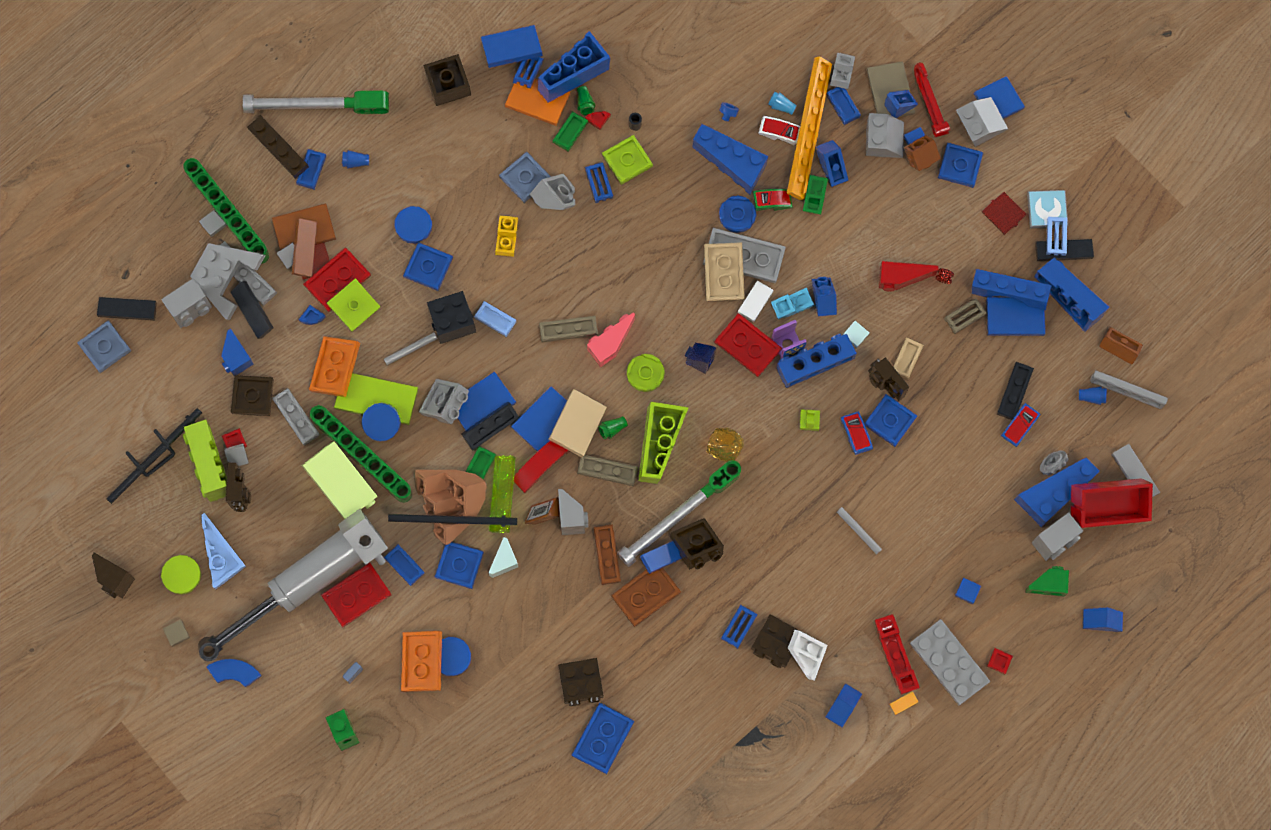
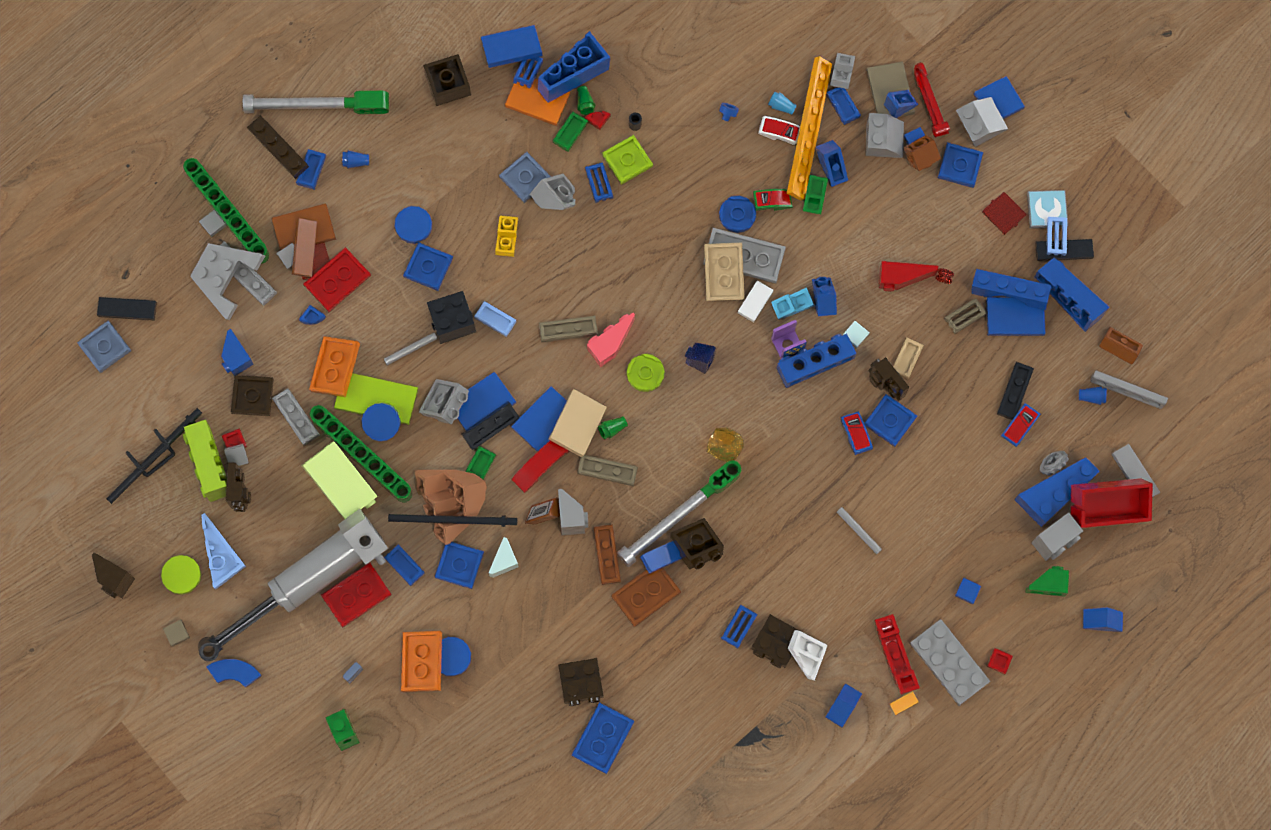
light grey brick [161,278,212,328] -> none
black tile [231,281,274,339] -> none
lime plate [327,278,380,332] -> none
clear neon green tile [489,456,516,533] -> none
lime wedge [638,402,689,484] -> none
blue wedge [693,124,768,195] -> none
red tile [714,313,782,377] -> none
lime tile [800,409,820,431] -> none

